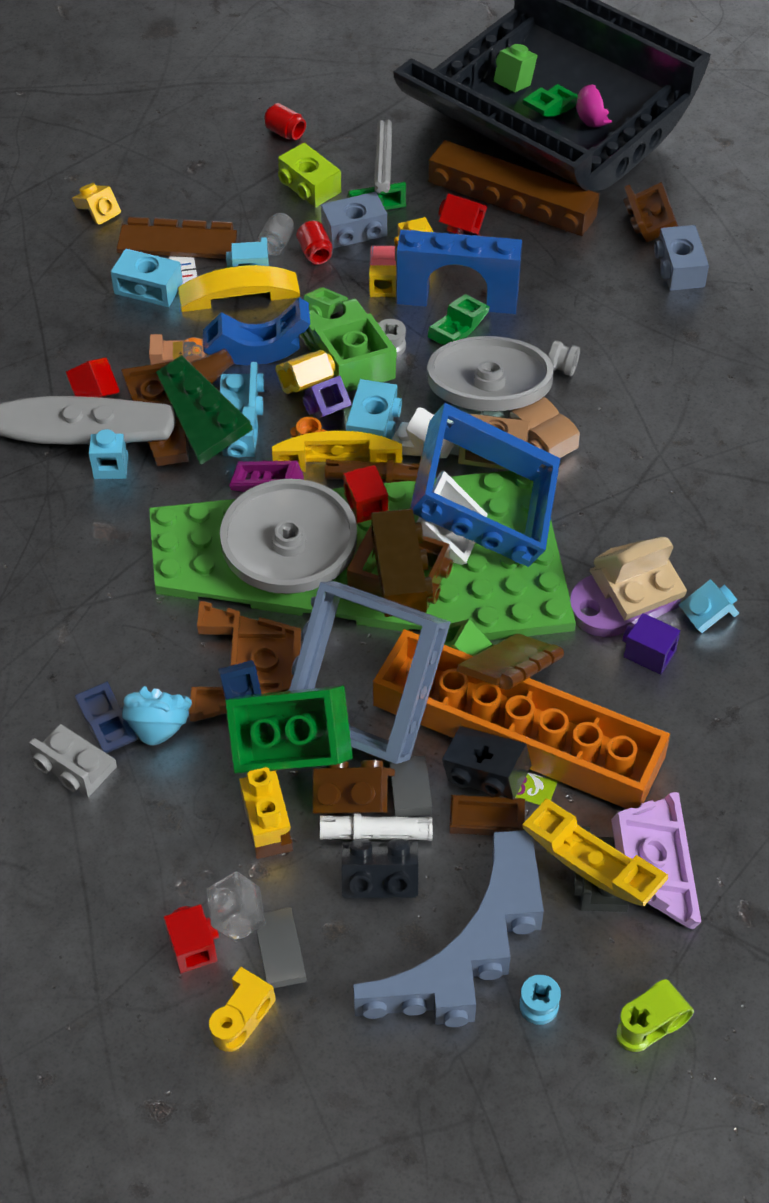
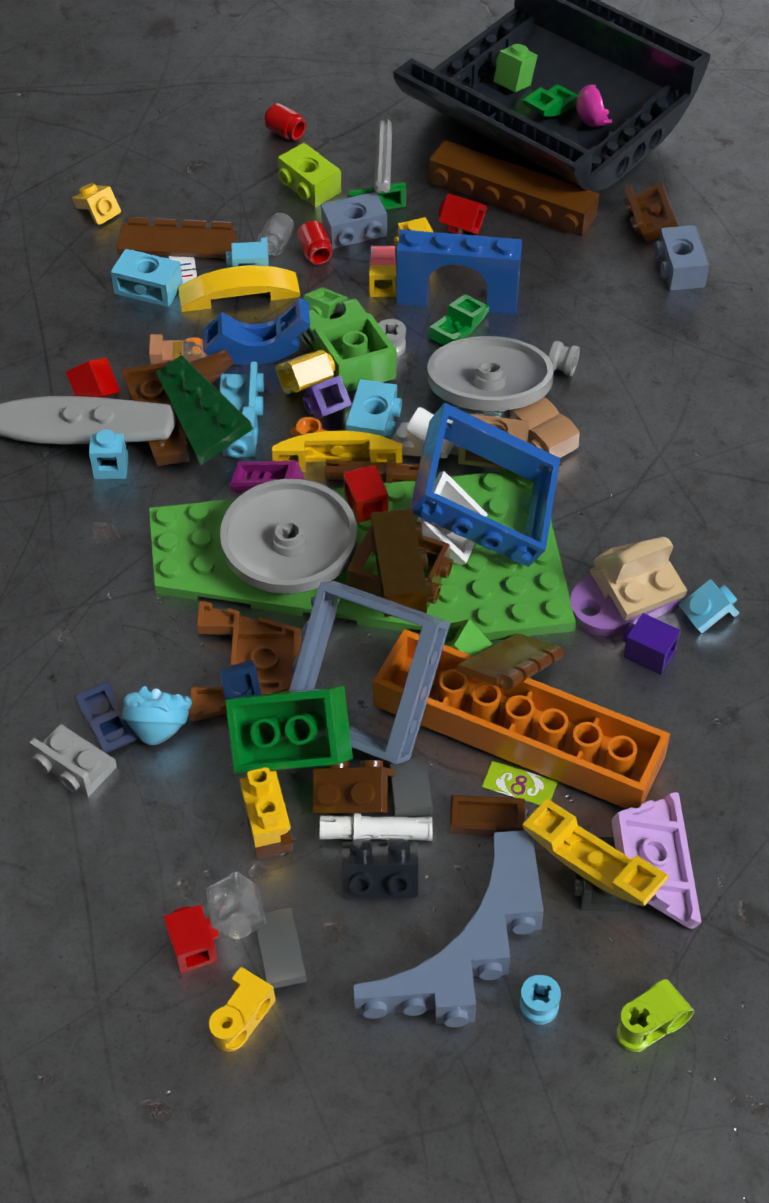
black brick [442,726,532,800] -> none

